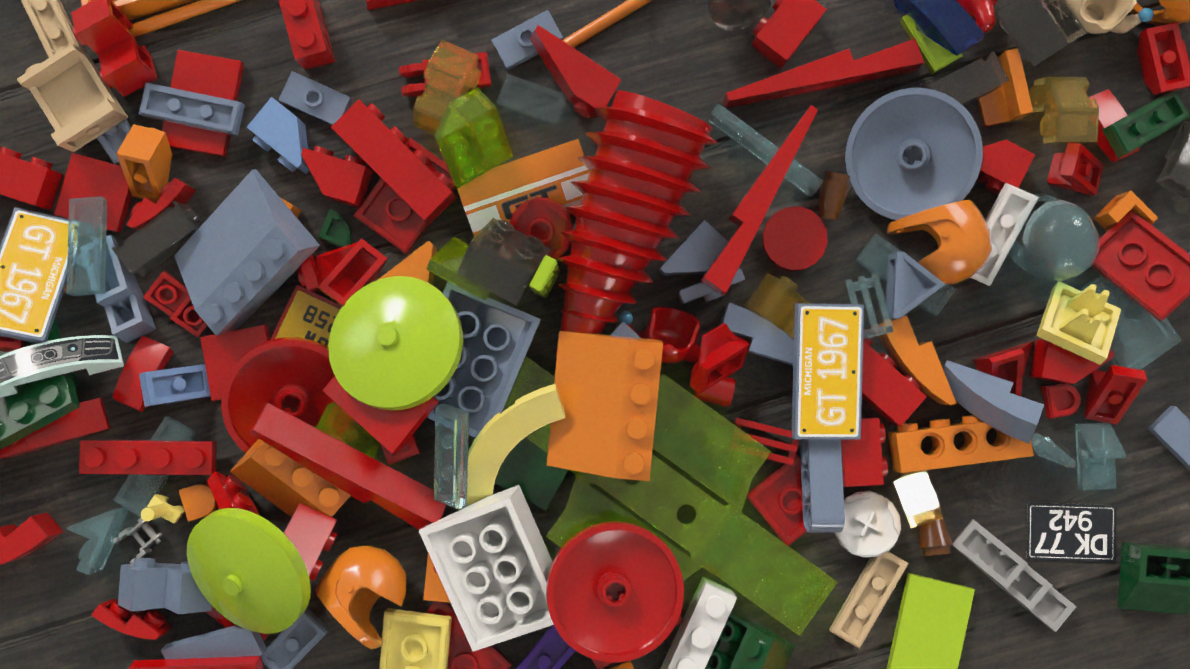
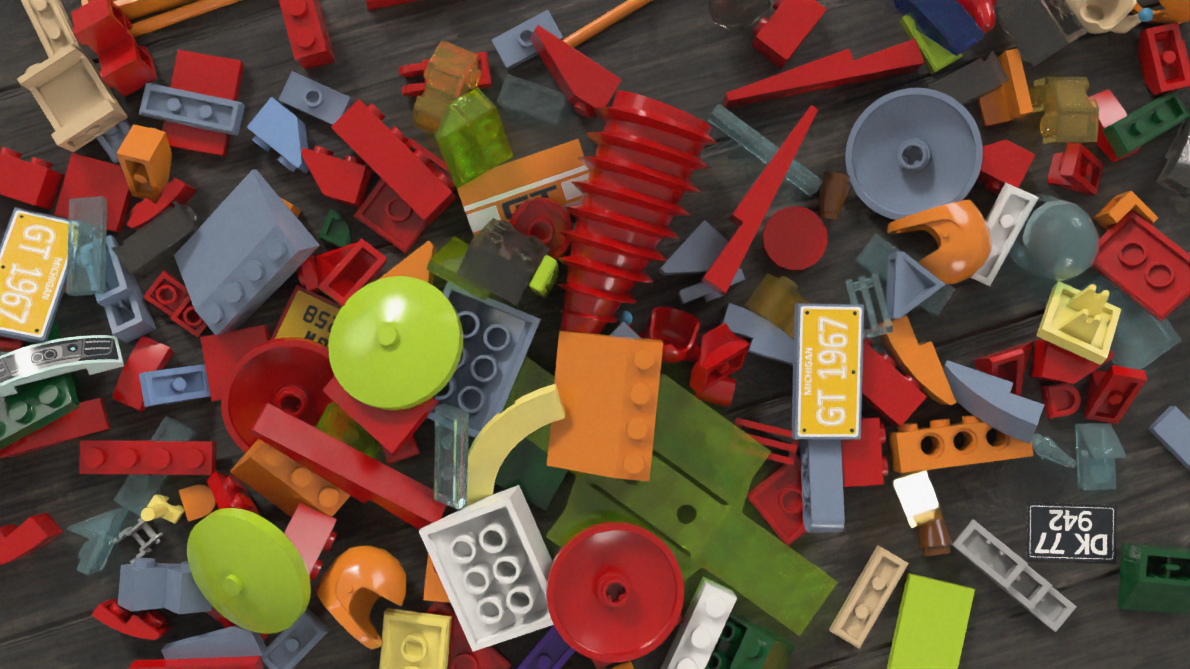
white tile [834,491,901,558] -> none

